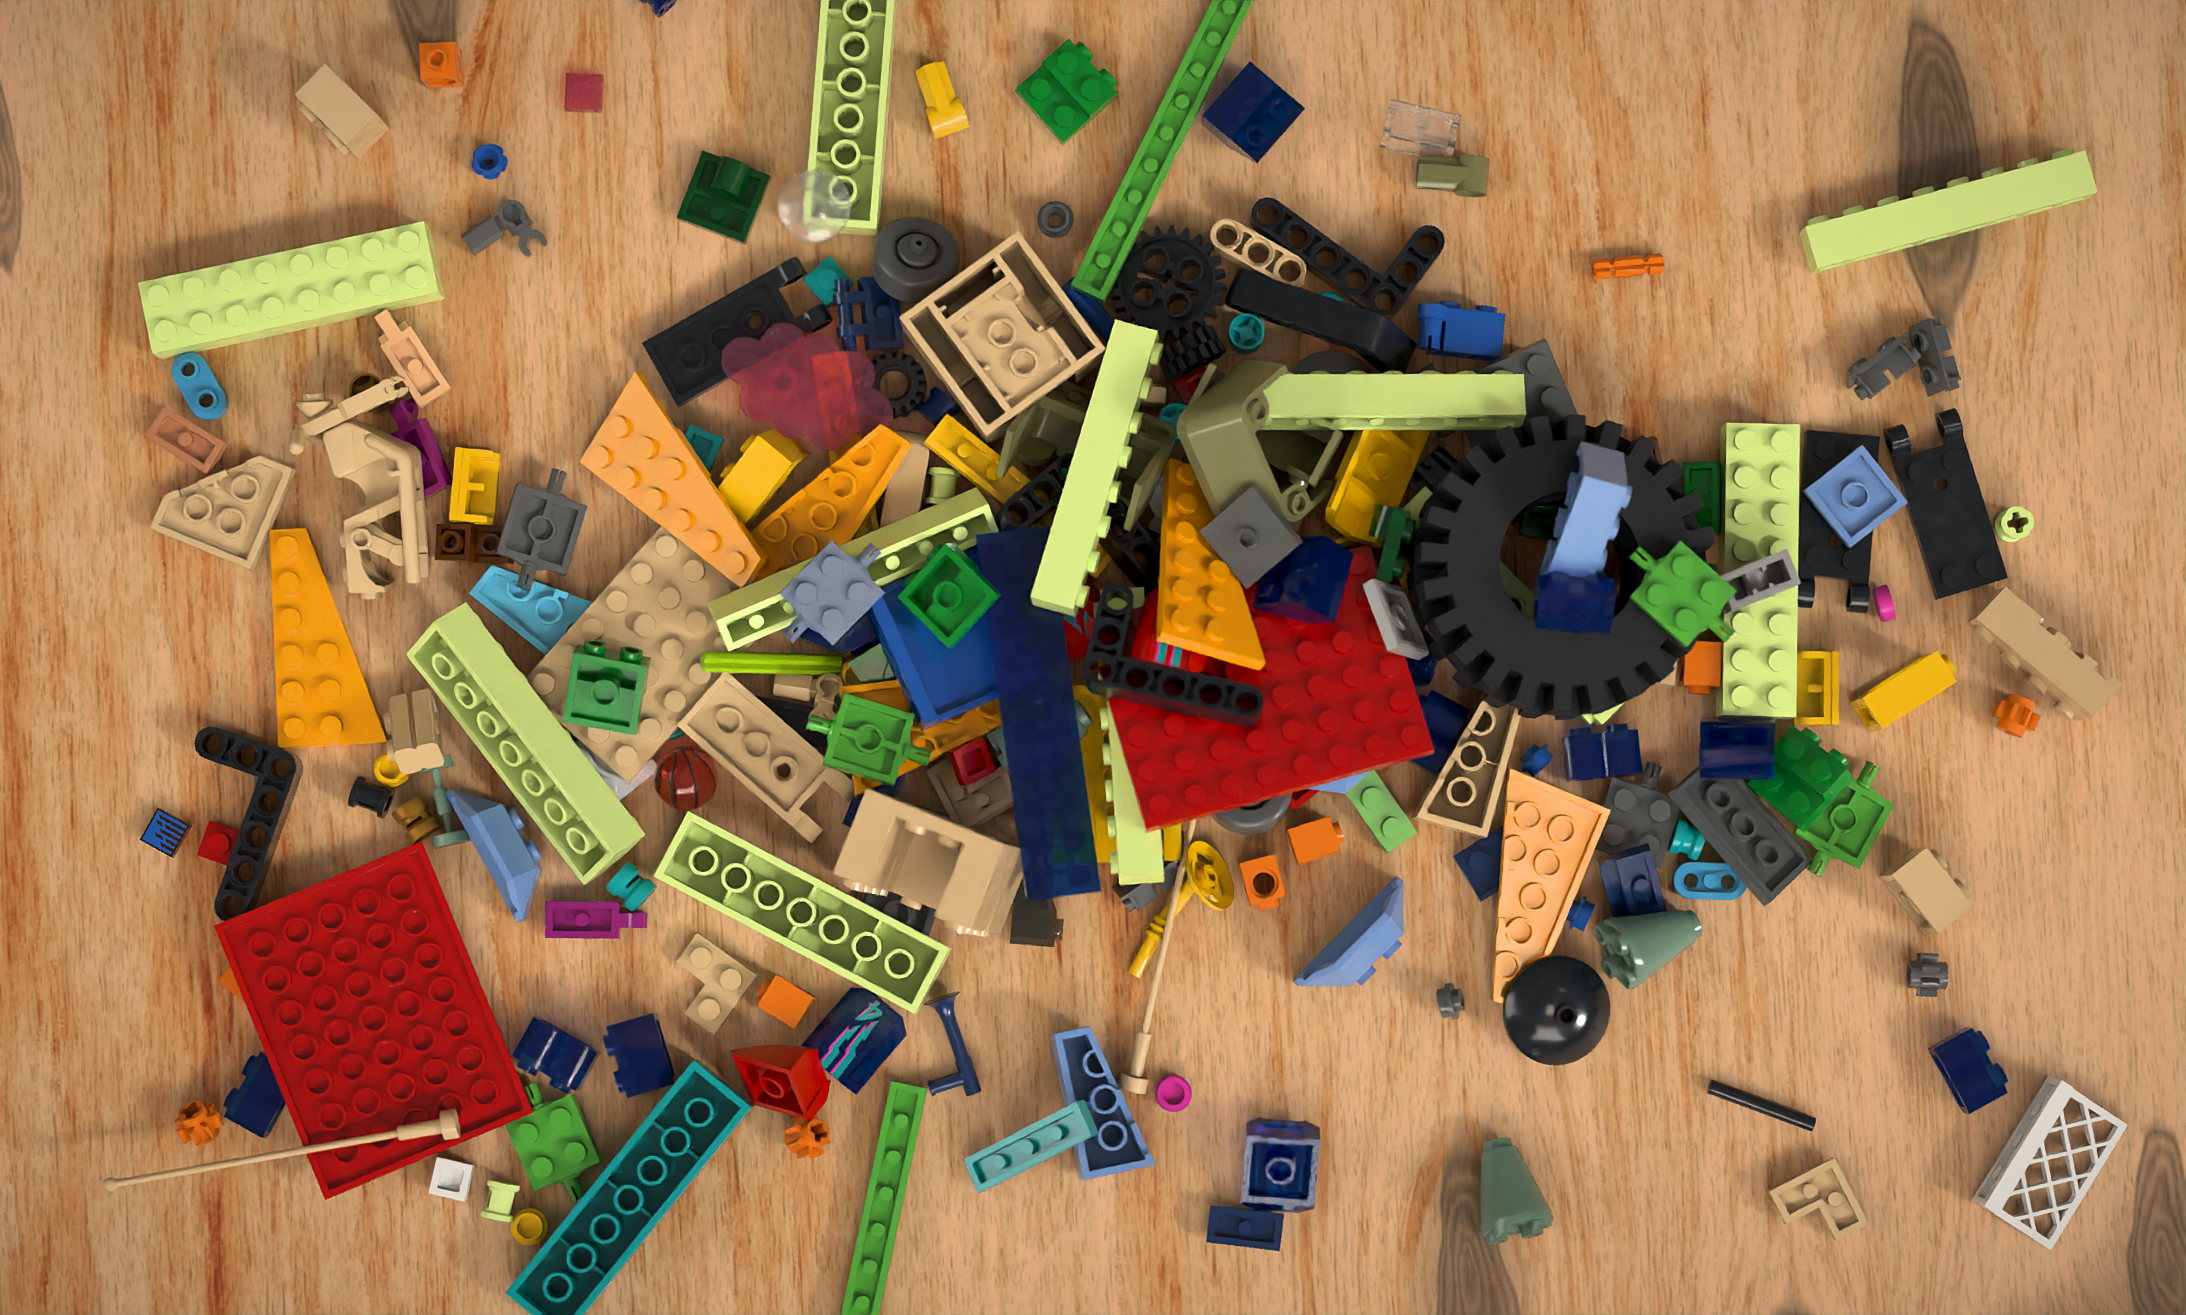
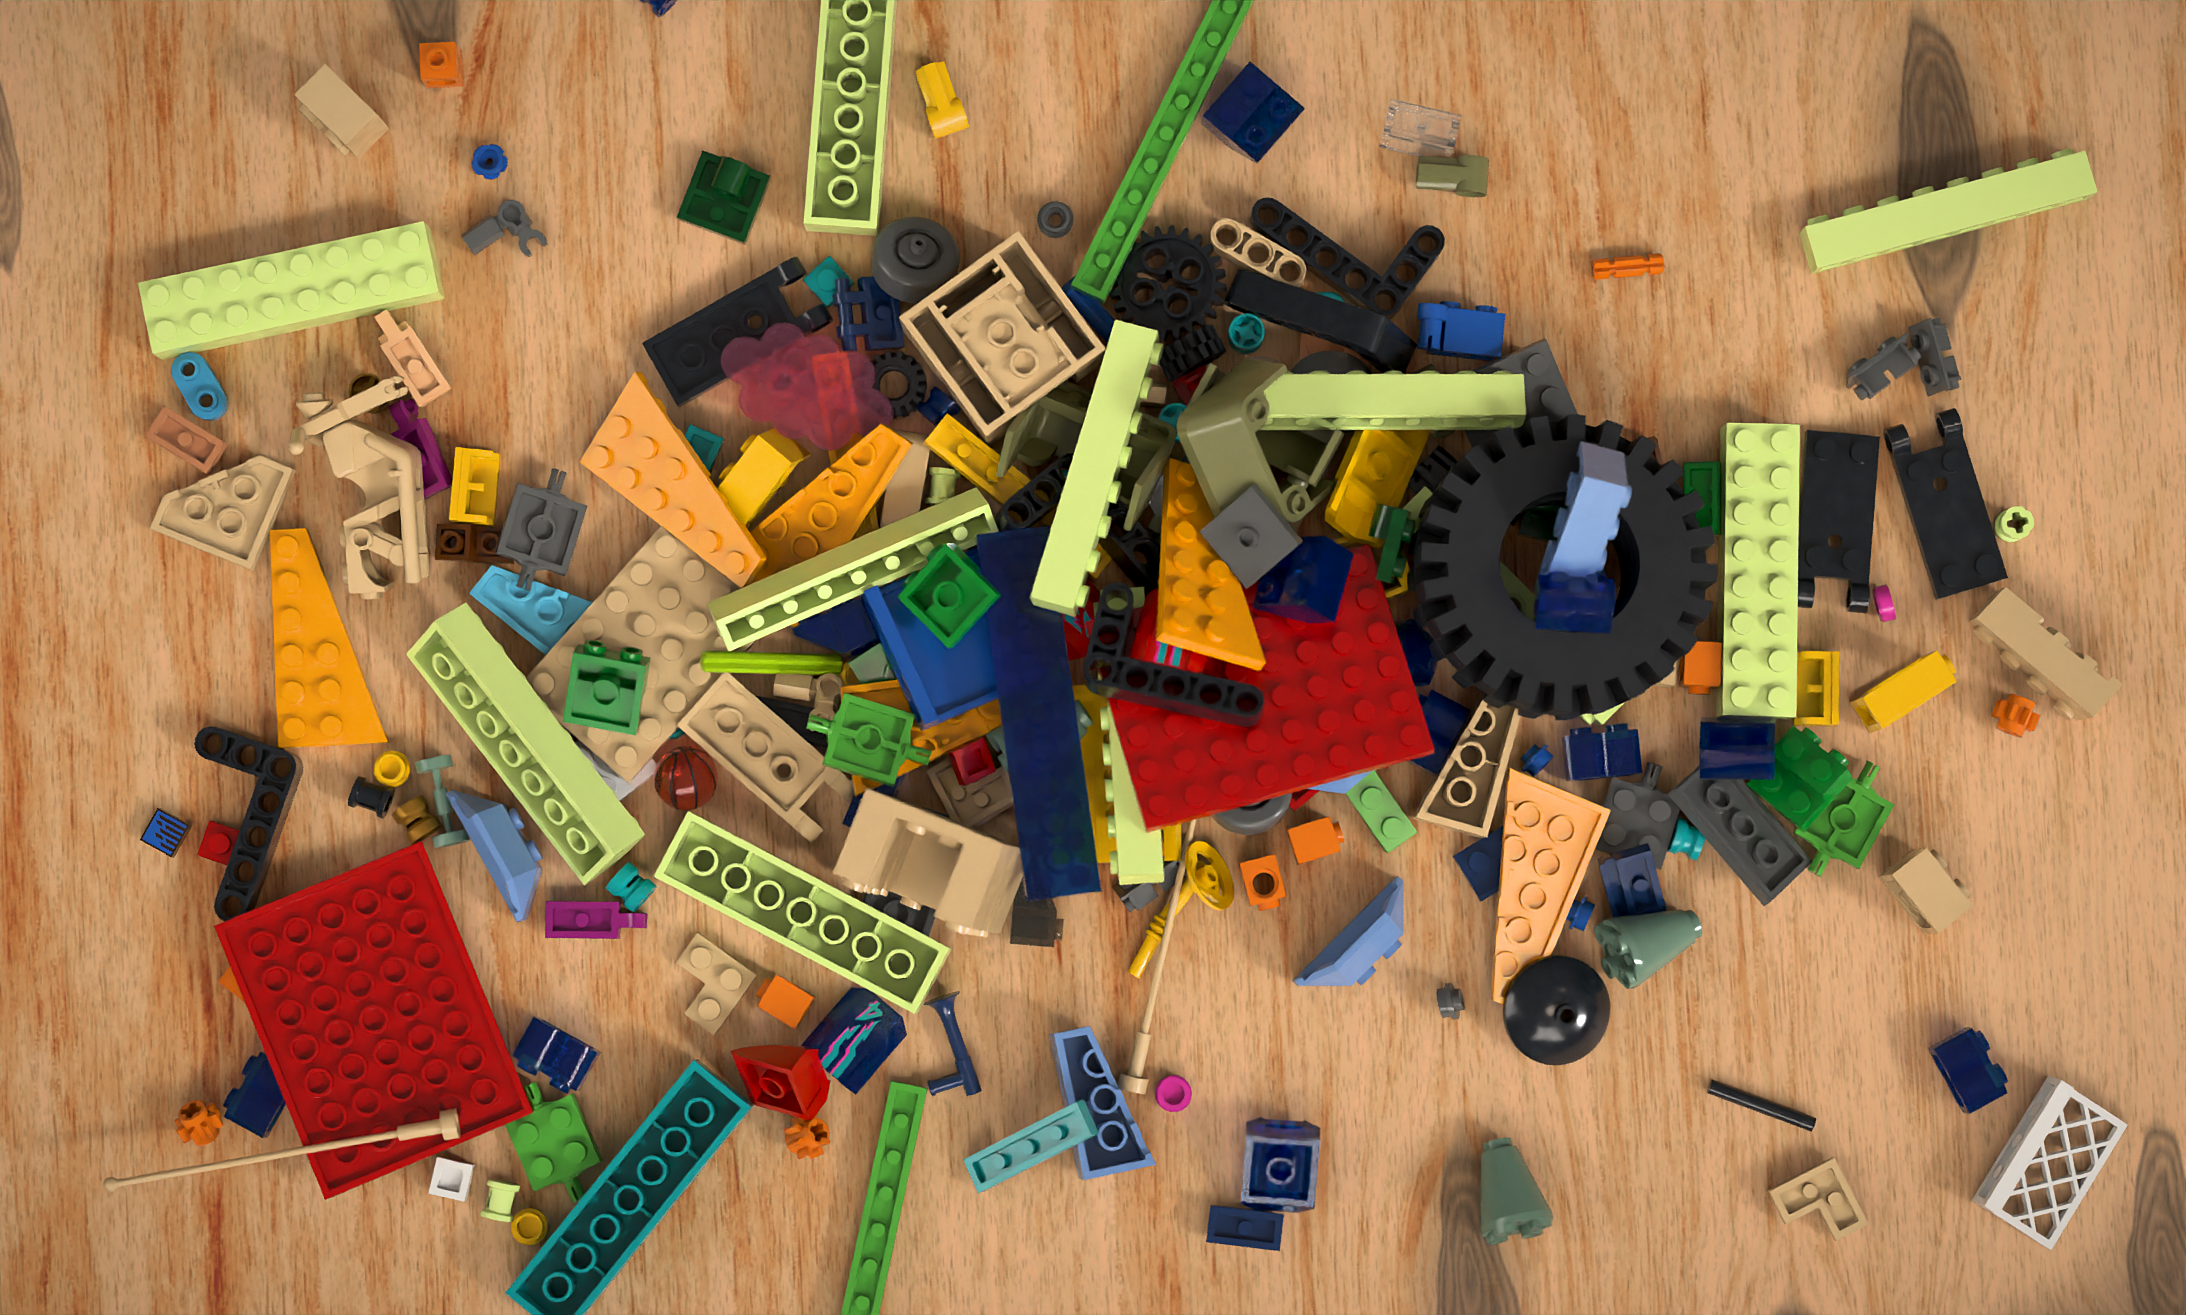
tan brick [383,688,444,774] -> none
clear pink plate [564,73,604,113] -> none
clear blue slope [603,1013,677,1098] -> none
clear dish [778,169,851,243] -> none
sand blue plate [779,540,885,646] -> none
green plate [1015,39,1118,145] -> none
light grey tile [1362,579,1429,660] -> none
bright green plate [1629,541,1736,647] -> none
dark azure plate [1672,862,1747,900] -> none
light grey brick [1720,549,1801,614] -> none
medium blue plate [1803,445,1908,548] -> none
dark grey gear [1906,953,1948,997] -> none

